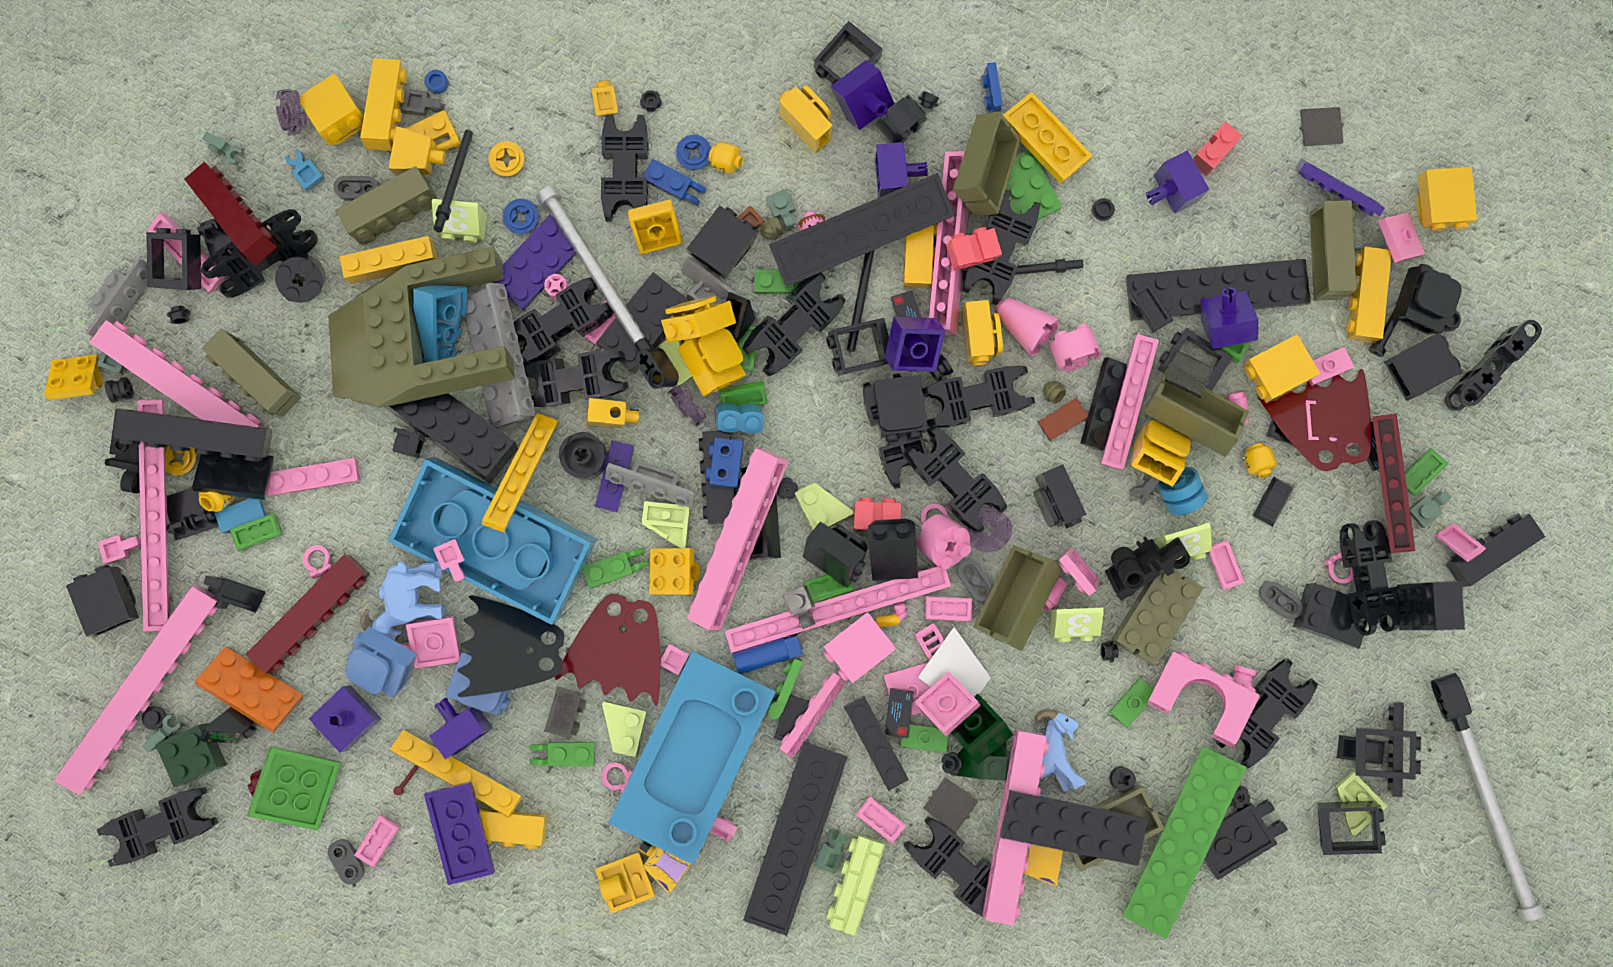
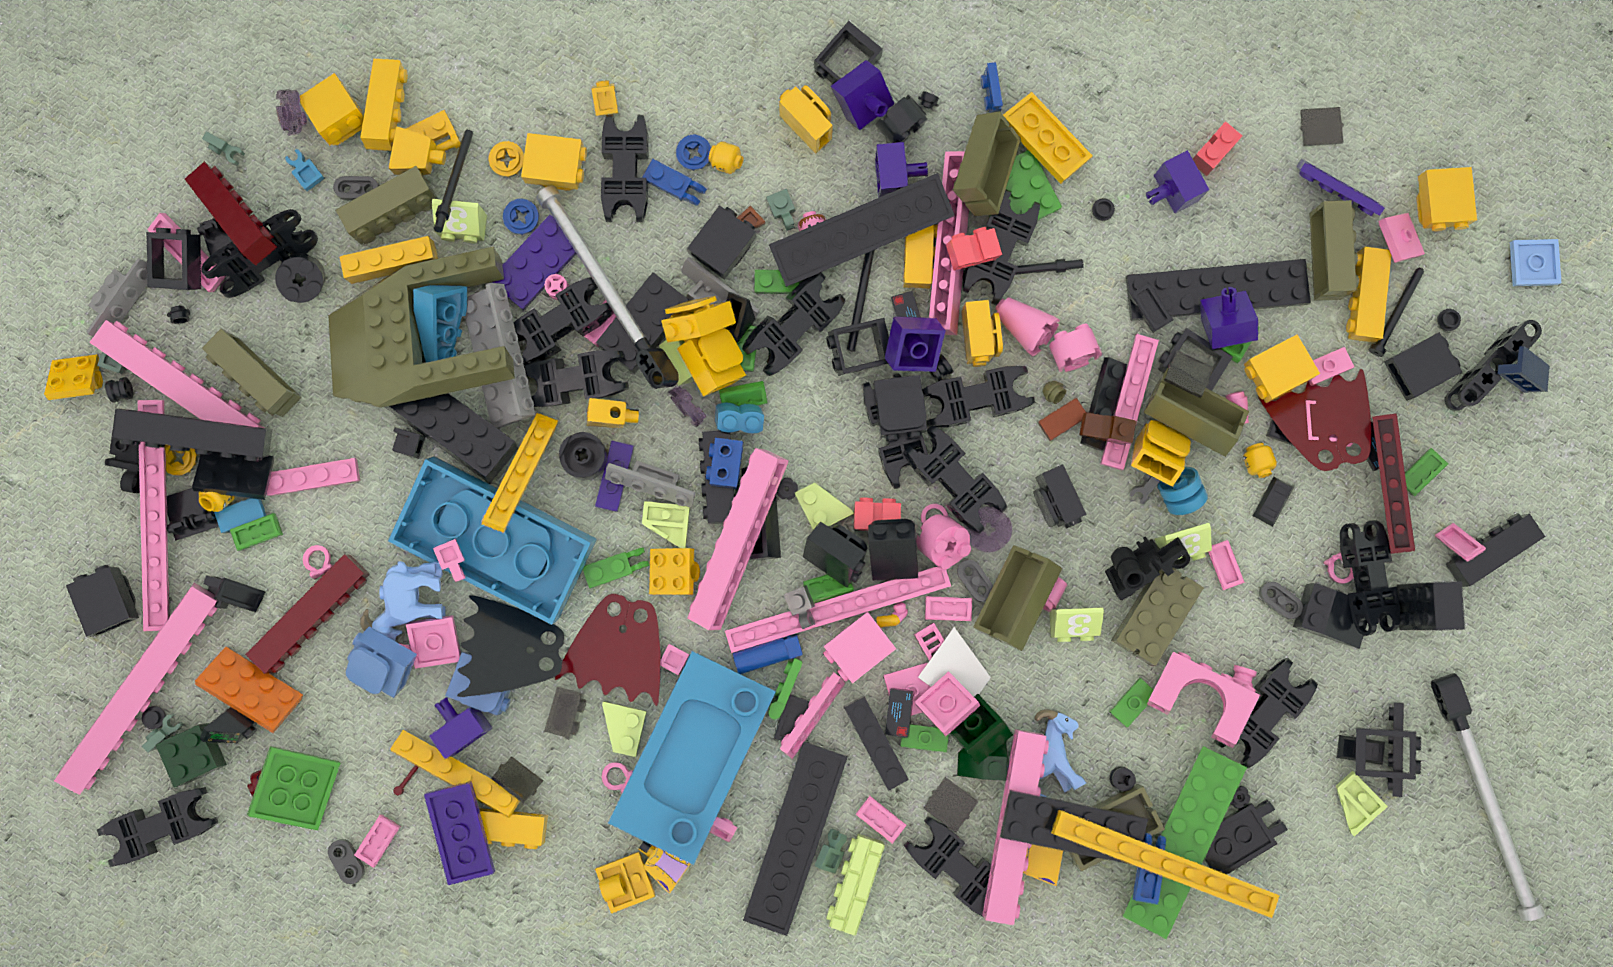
bright pink plate [98,535,141,564] -> none
dark purple brick [308,685,382,753] -> none
dark grey plate [402,89,445,116] -> none
blue tile [425,70,449,94] -> none
bright green hinge [530,742,595,766] -> none
yellow brick [628,200,683,255] -> none
black plate [640,90,662,112] -> none
olive plate [760,217,783,240] -> none
black plate [941,752,963,775] -> none
bright pink plate [1059,546,1101,596] -> none
black plate [1100,640,1119,663] -> none
black window [1317,801,1386,855] -> none
black brick [1392,264,1462,335] -> none
sand green plate [1410,490,1452,528] -> none
none -> clear smoke piece [491,756,544,804]
none -> yellow brick [521,133,587,191]
none -> yellow plate [1051,810,1280,918]
none -> reddish brown arch [1079,412,1136,445]
none -> blue hinge [1132,833,1166,905]
none -> dark blue panel [1498,346,1550,393]
none -> light blue plate [1510,239,1562,286]

